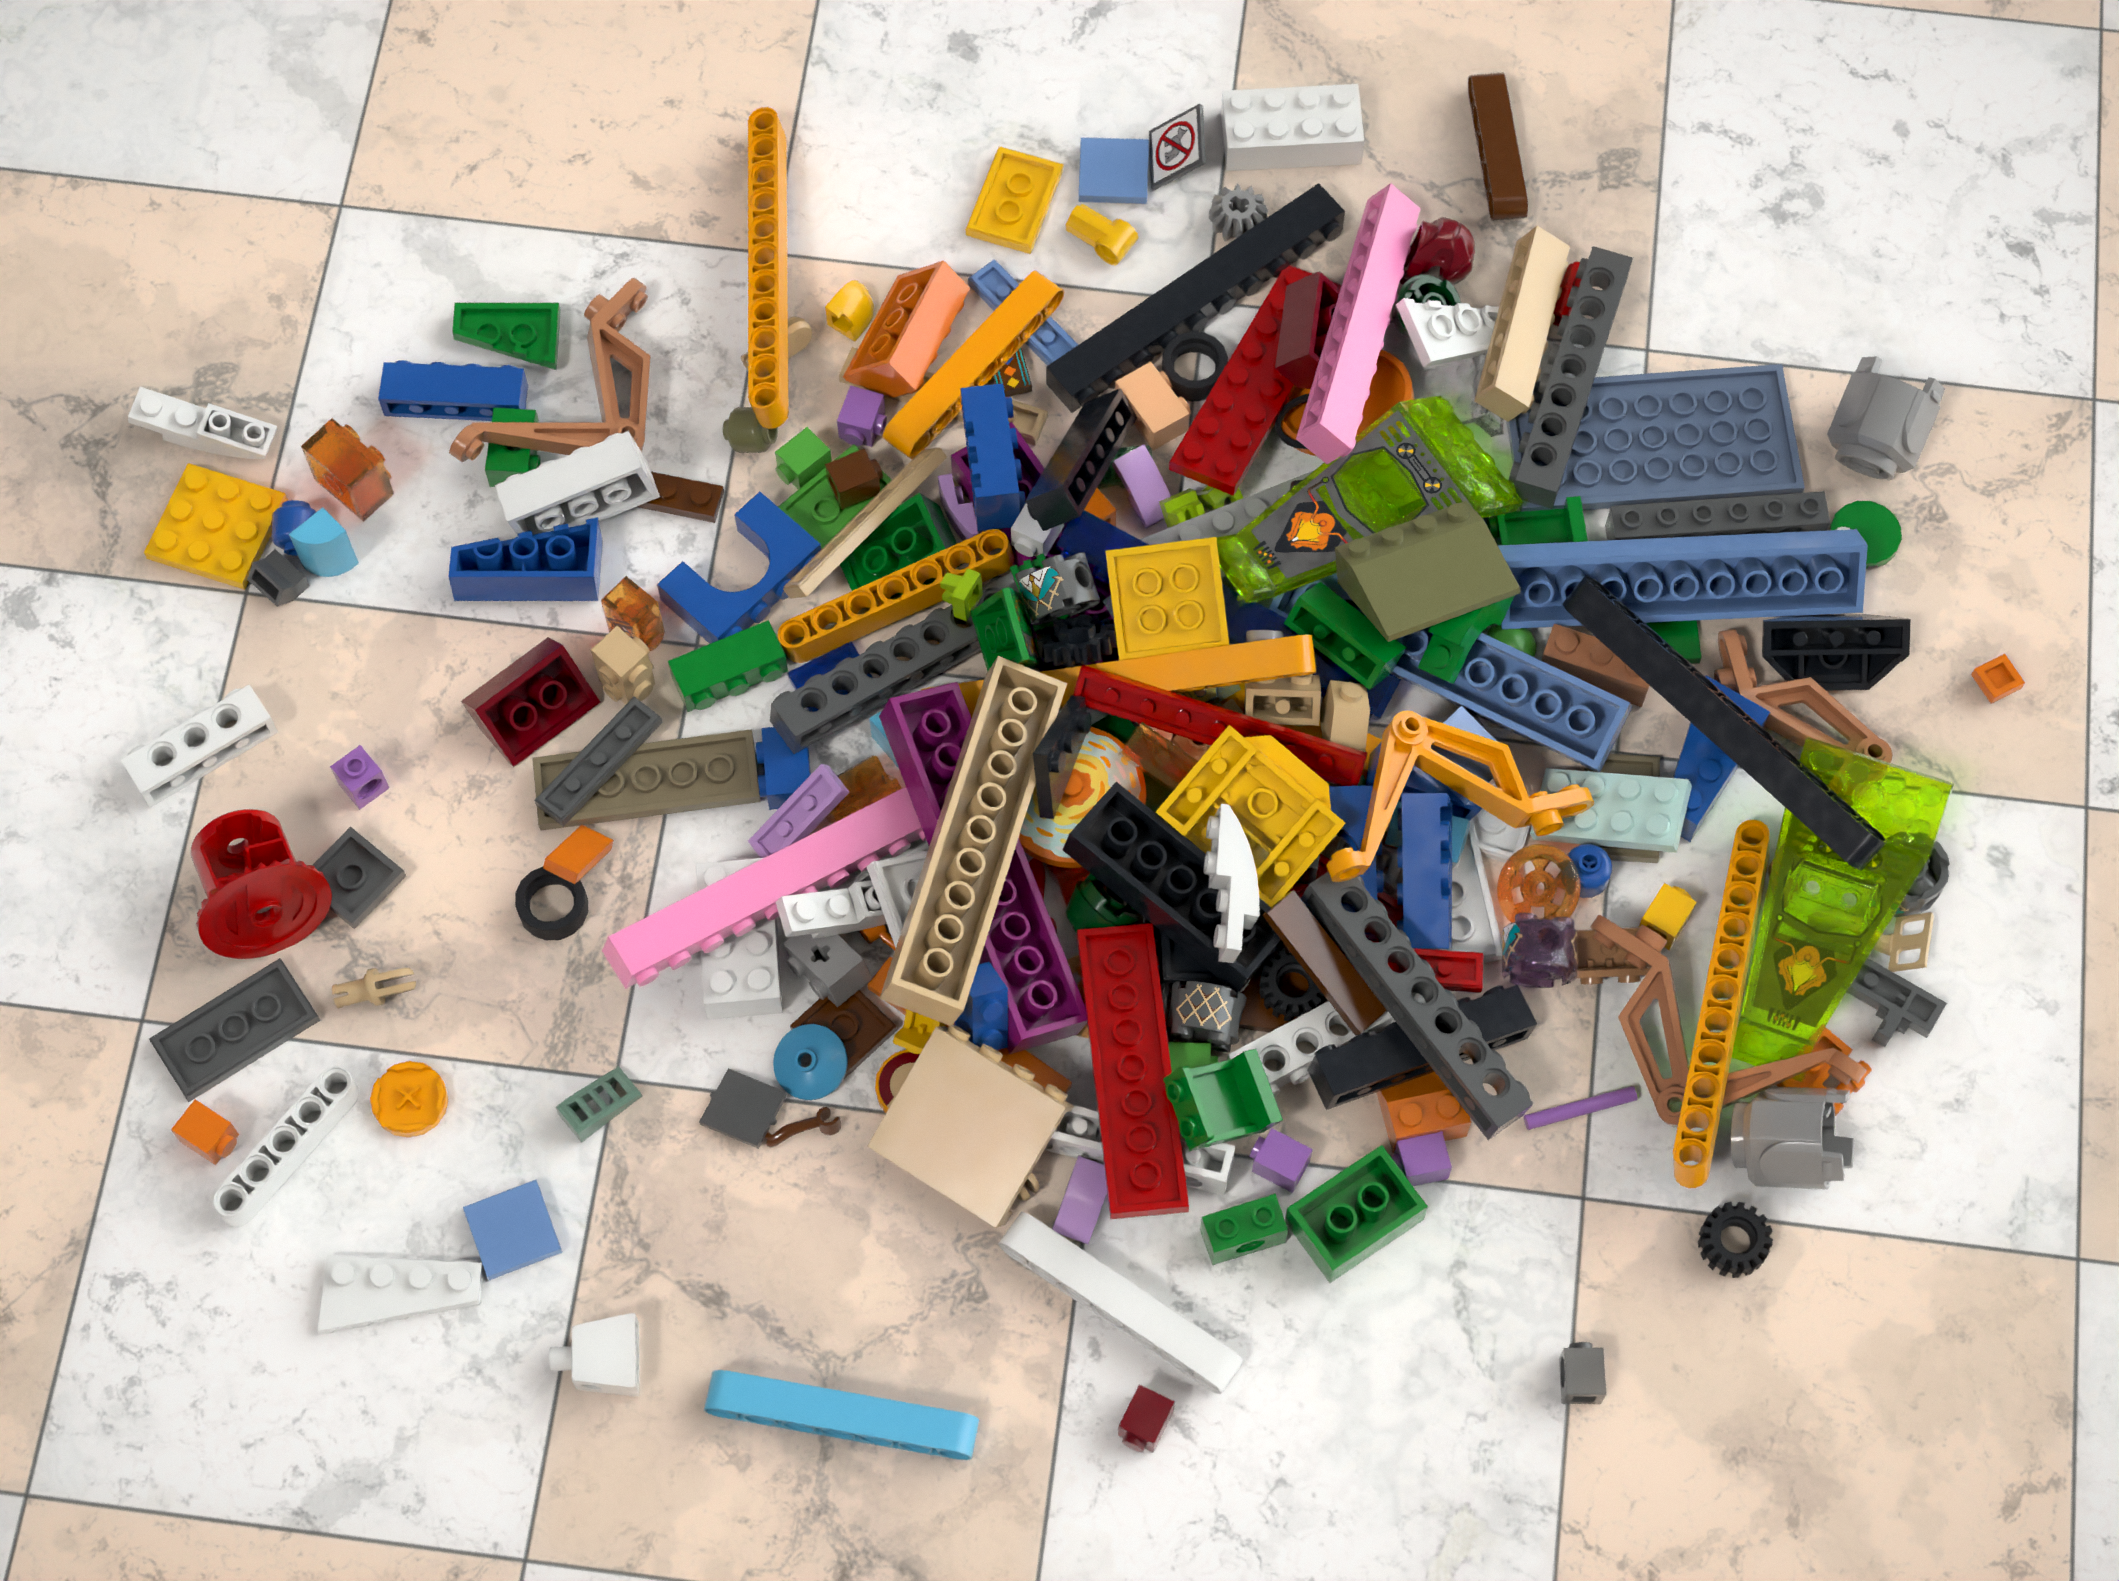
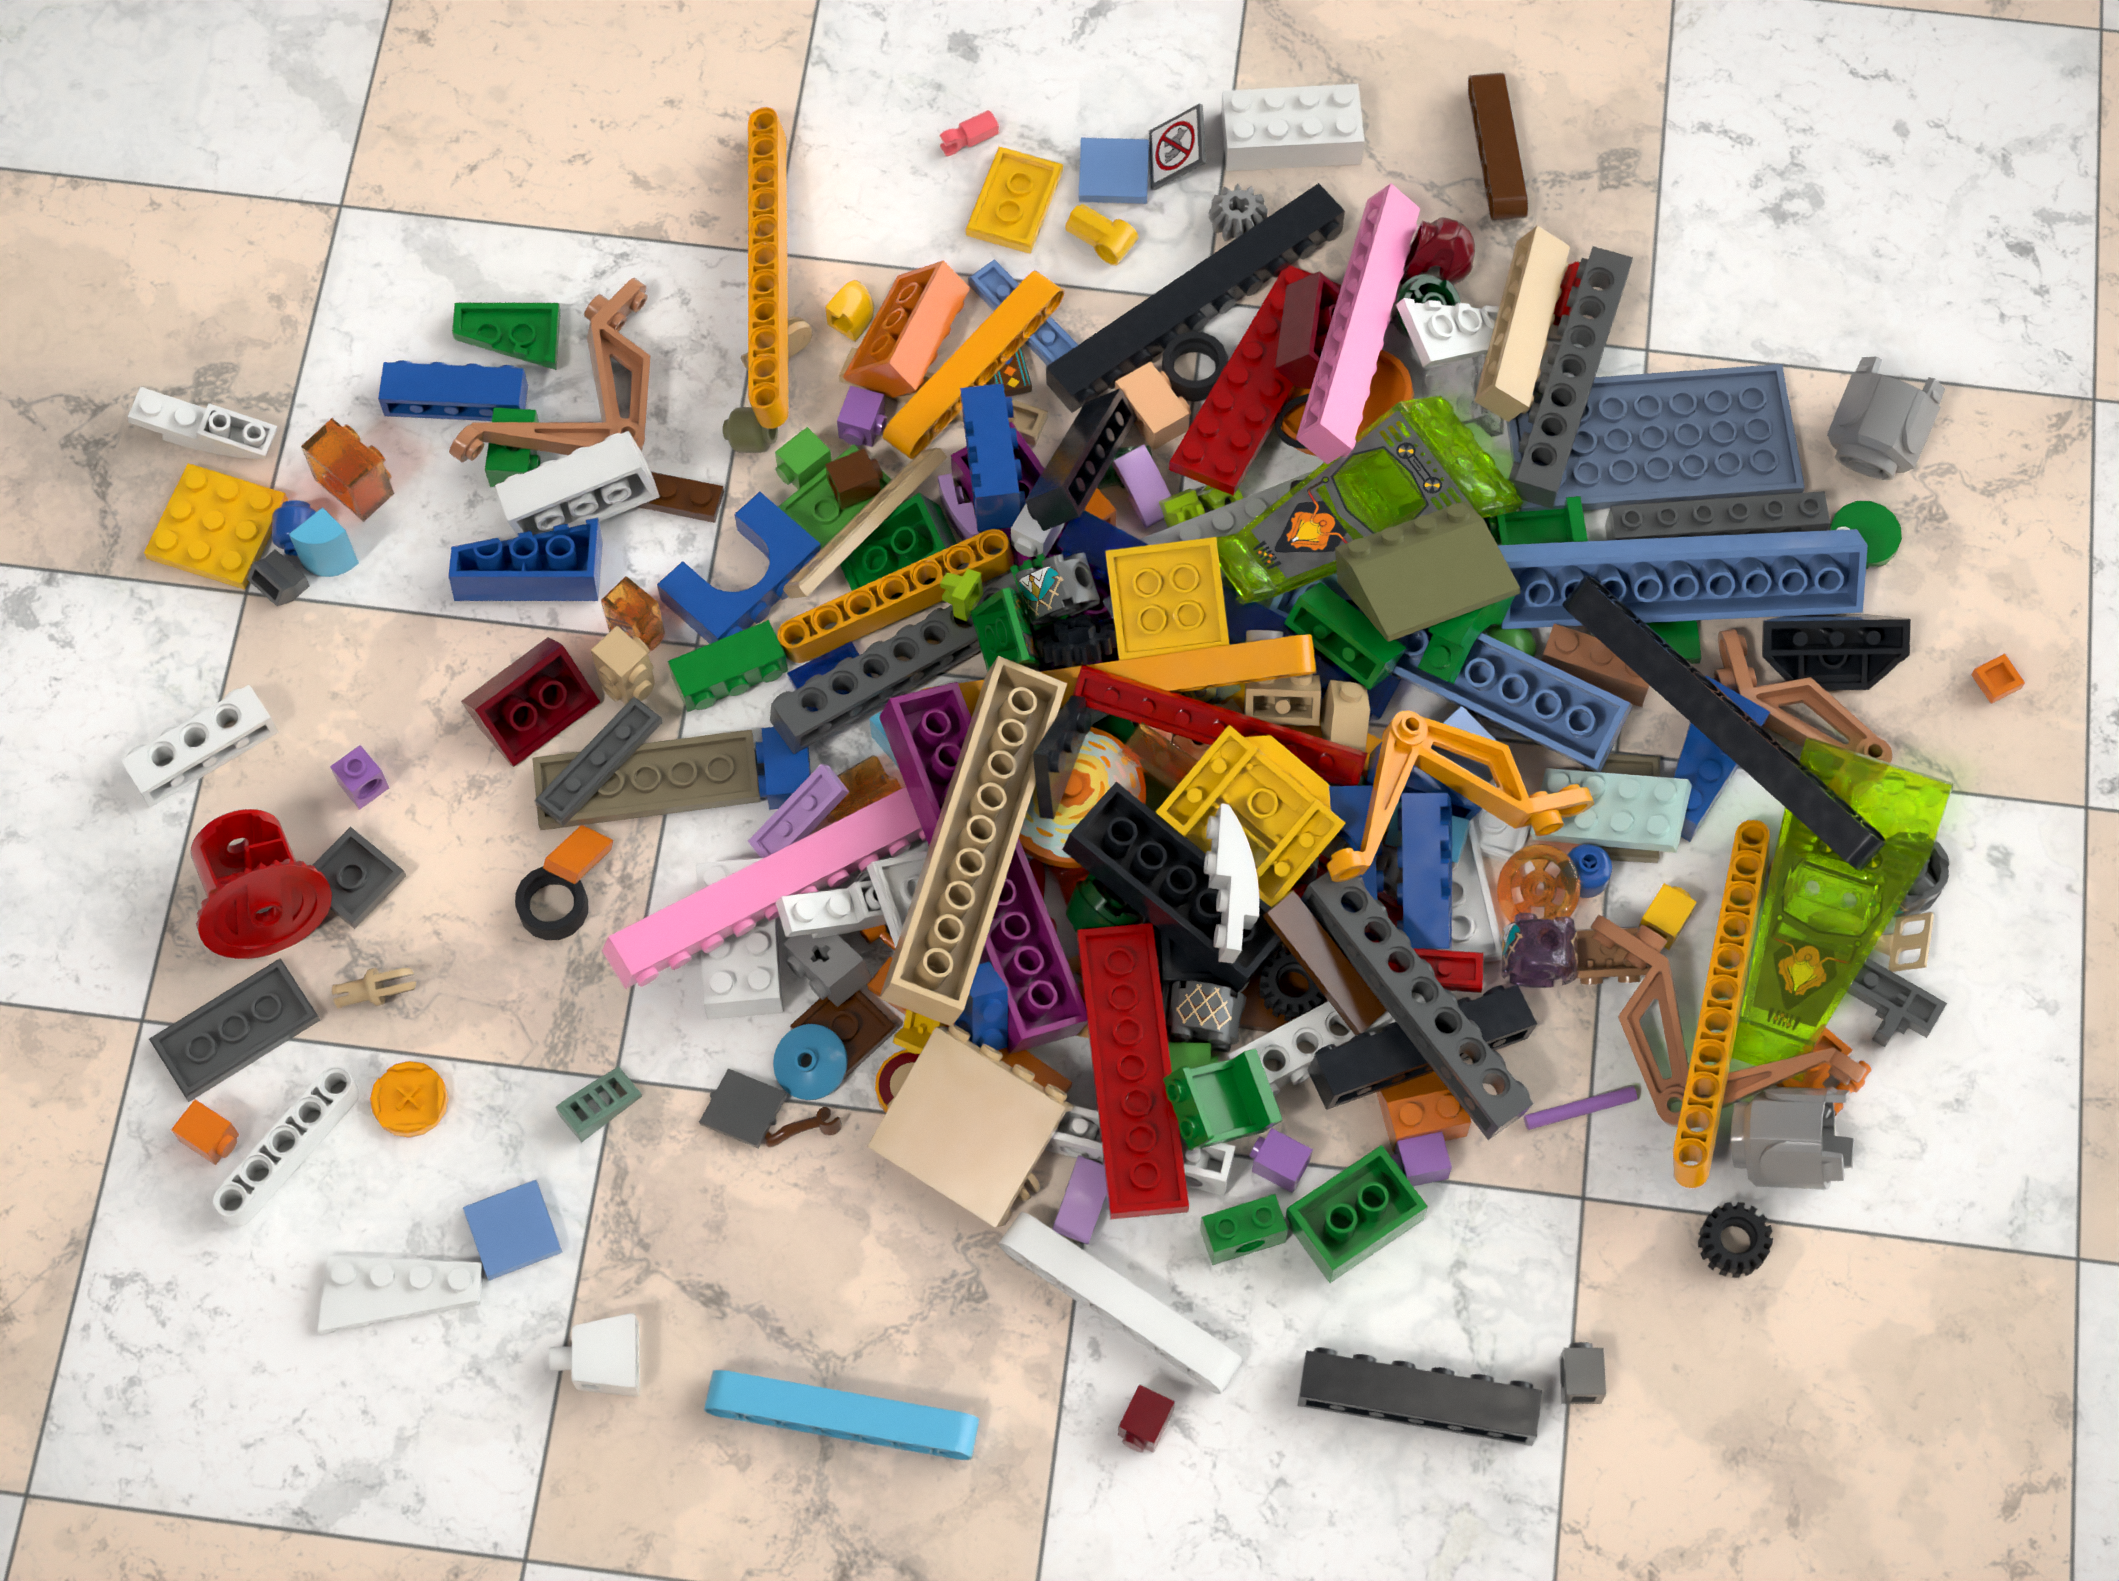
none -> coral bar [940,110,999,157]
none -> black brick [1297,1347,1543,1446]

